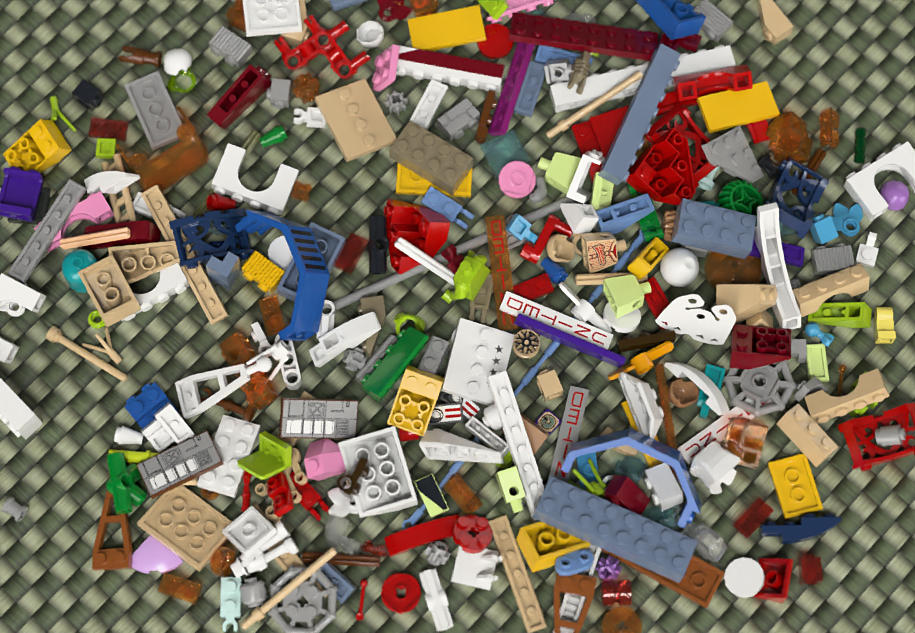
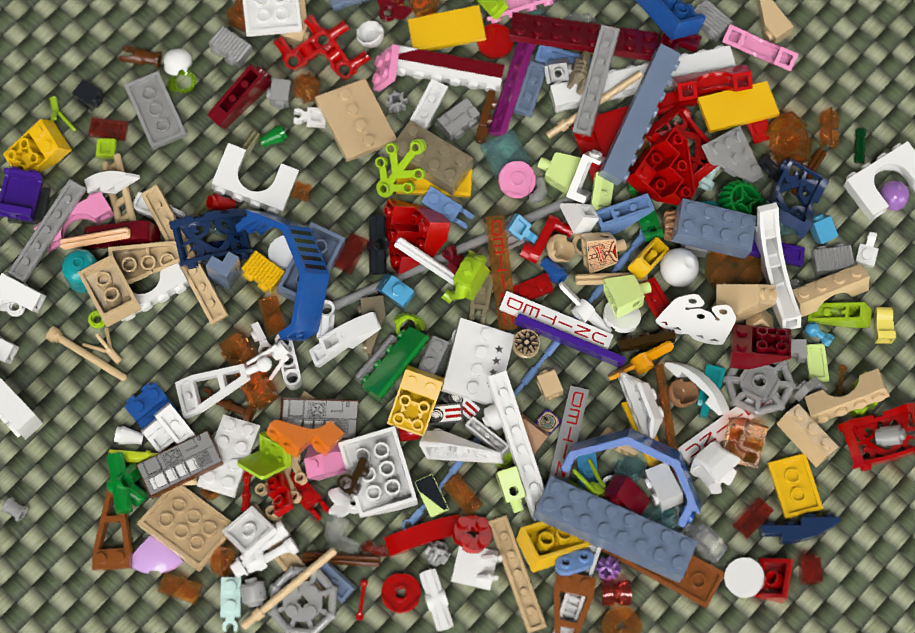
clear orange windscreen [115,106,209,192] -> none
light grey gear [343,347,367,372] -> none
dark azure plate [831,203,863,237] -> none
none -> orange arch [266,420,344,458]
none -> lime plant [375,138,427,198]
none -> dark azure torso [375,274,416,310]
none -> light grey tile [572,25,620,137]
none -> bright pink arch [722,25,799,72]

